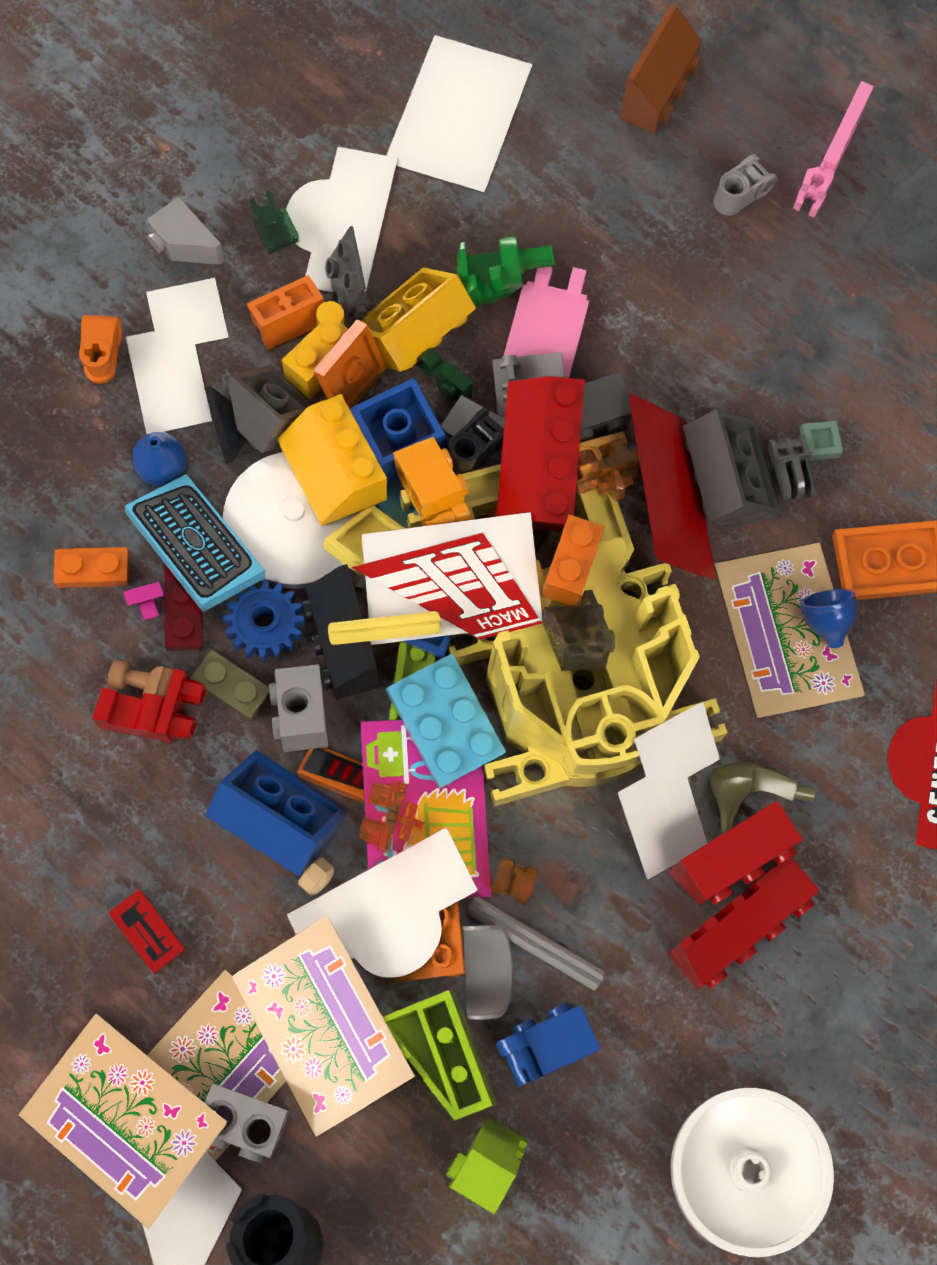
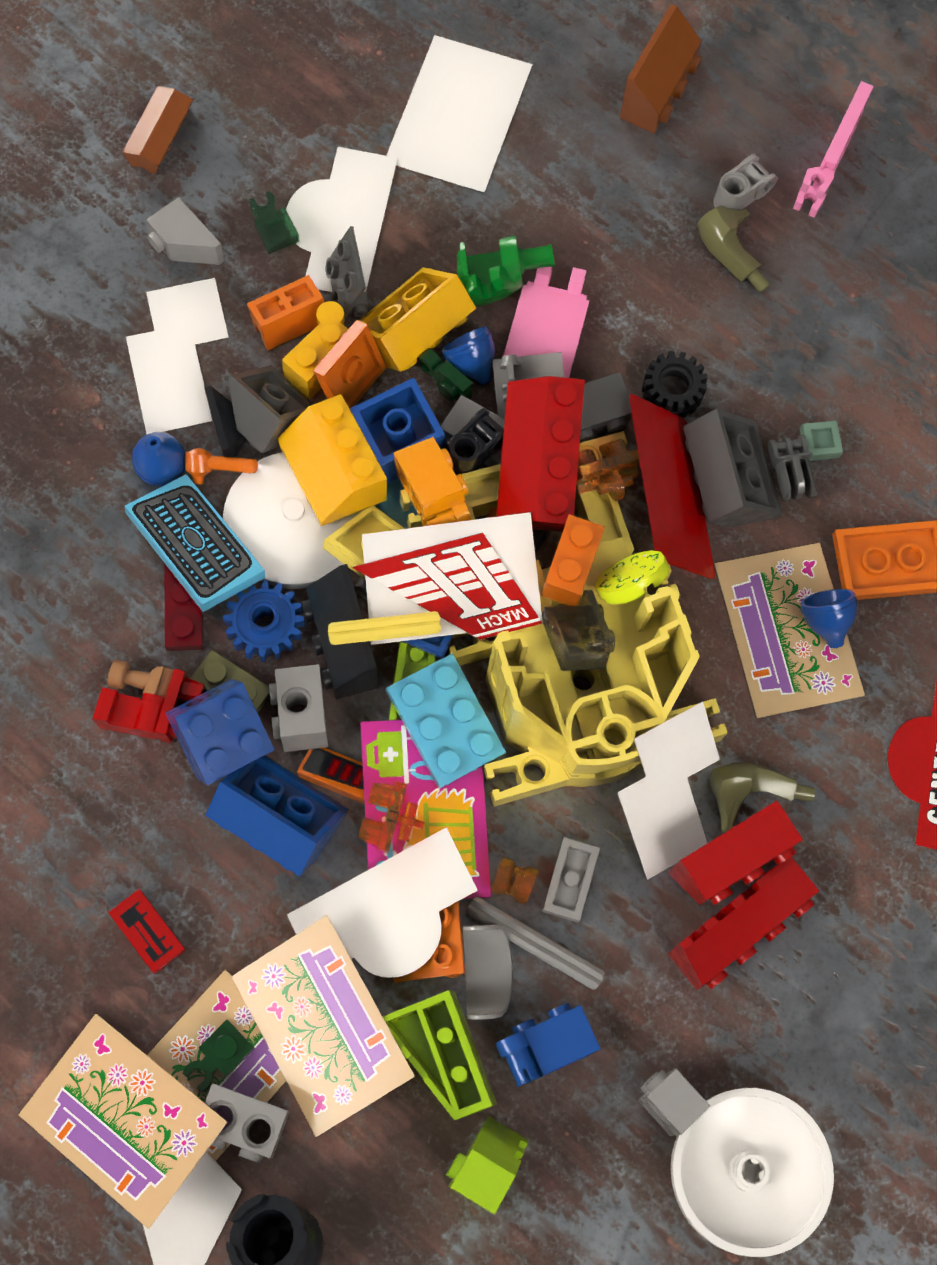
orange plate [54,547,130,588] -> none
orange piece [79,315,122,384] -> none
dark pink tile [124,581,165,620] -> none
tan tile [298,857,334,896] -> none
none -> dark orange piece [122,86,193,174]
none -> blue brick [165,679,275,785]
none -> dark green plate [183,1020,255,1092]
none -> orange piece [185,448,258,484]
none -> blue helmet [442,326,495,385]
none -> light grey plate [542,837,600,923]
none -> neon yellow tile [595,550,670,605]
none -> light grey brick [637,1069,710,1136]
none -> black tyre [642,351,708,418]
none -> olive animal [697,205,770,293]

